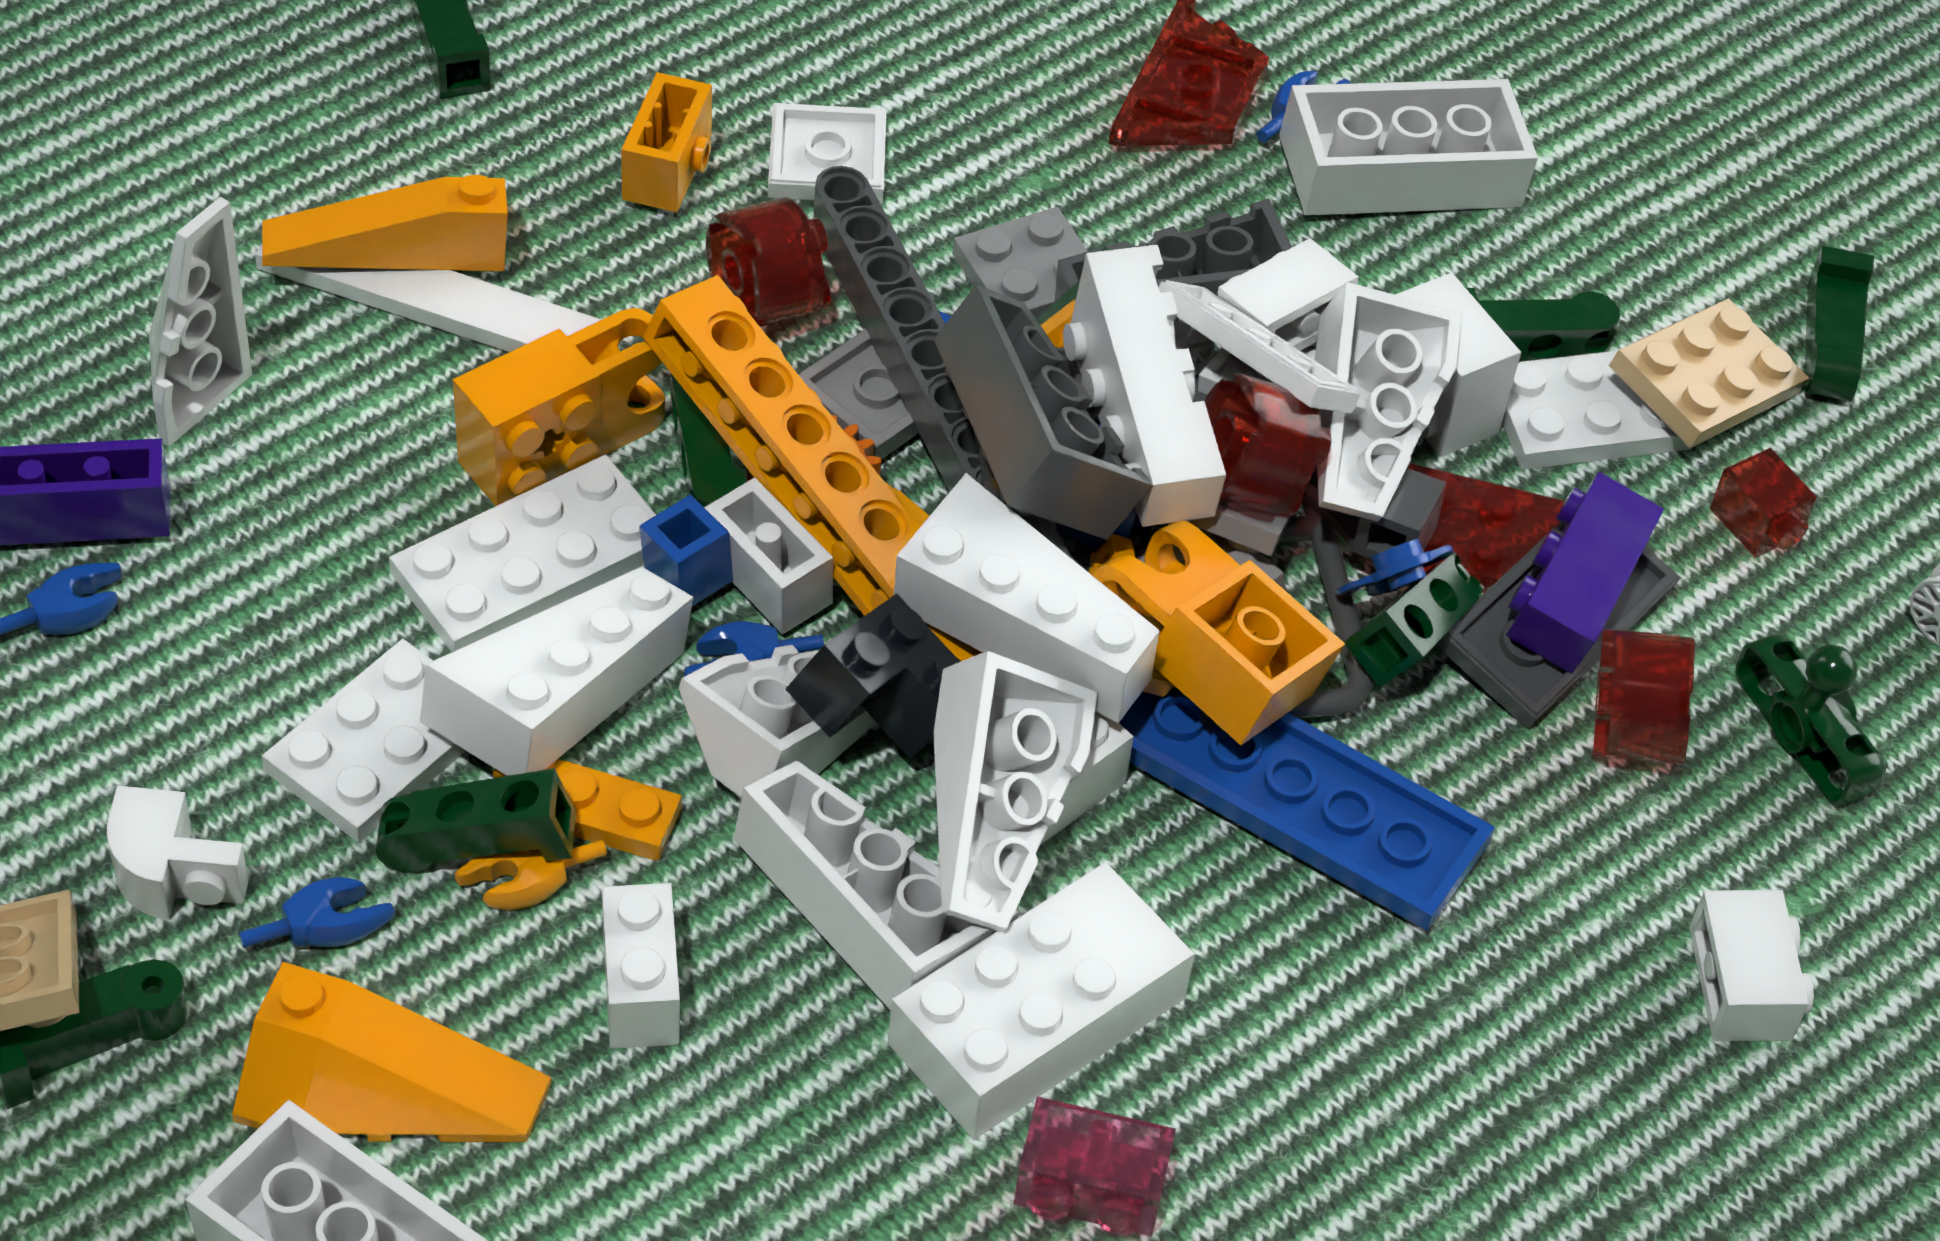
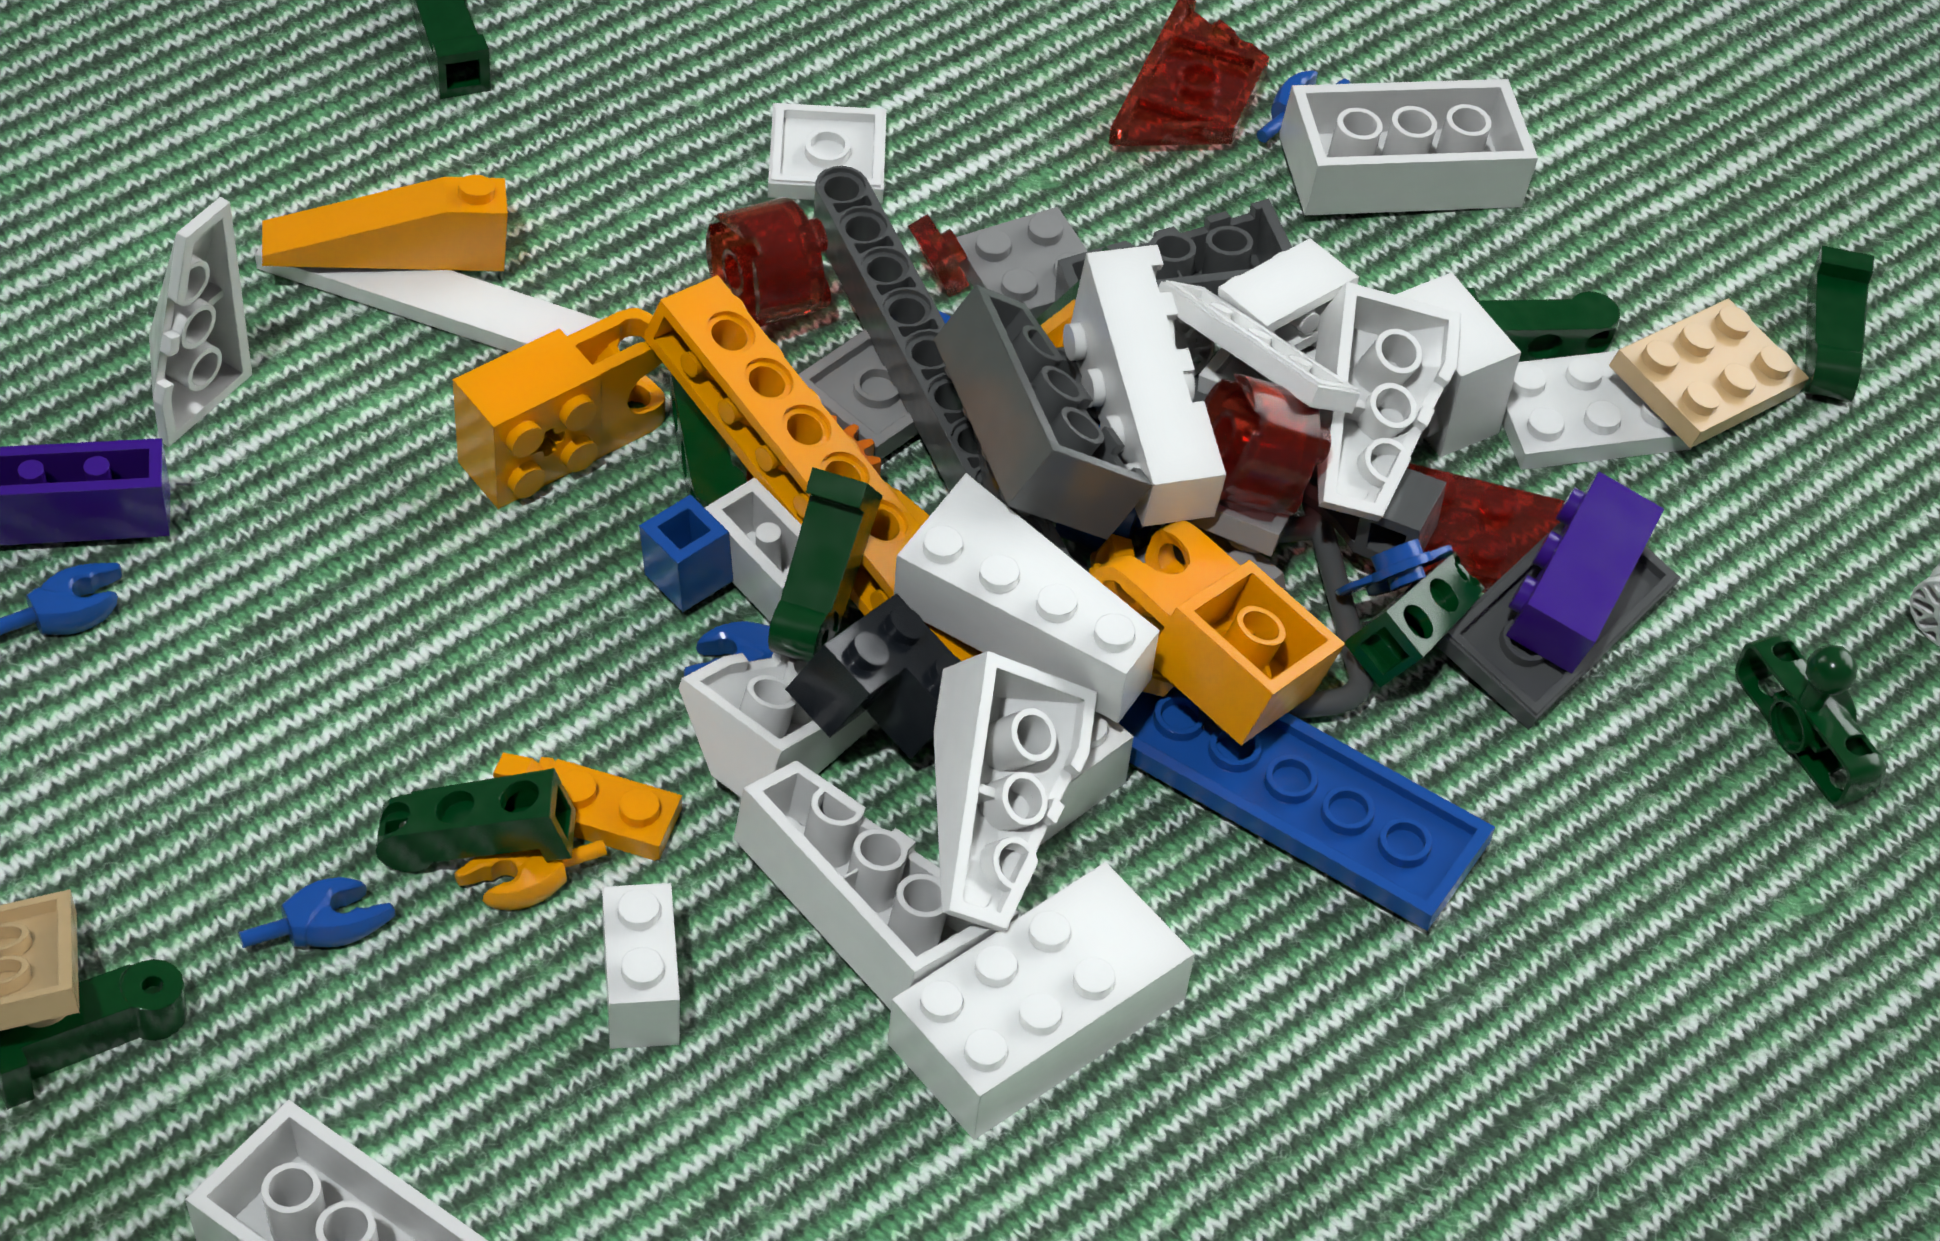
white brick [107,786,248,921] -> none
light orange wedge [232,962,551,1142] -> none
white plate [262,638,466,843] -> none
white plate [389,454,656,653] -> none
white wedge [420,567,693,776] -> none
light orange brick [621,72,712,213] -> none
clear pink brick [1013,1096,1176,1237] -> none
clear red brick [1592,629,1695,763] -> none
white brick [1689,890,1814,1041] -> none
clear red brick [1710,447,1817,558] -> none
none -> dark green leg [768,467,882,663]
none -> clear red plate [908,214,969,297]

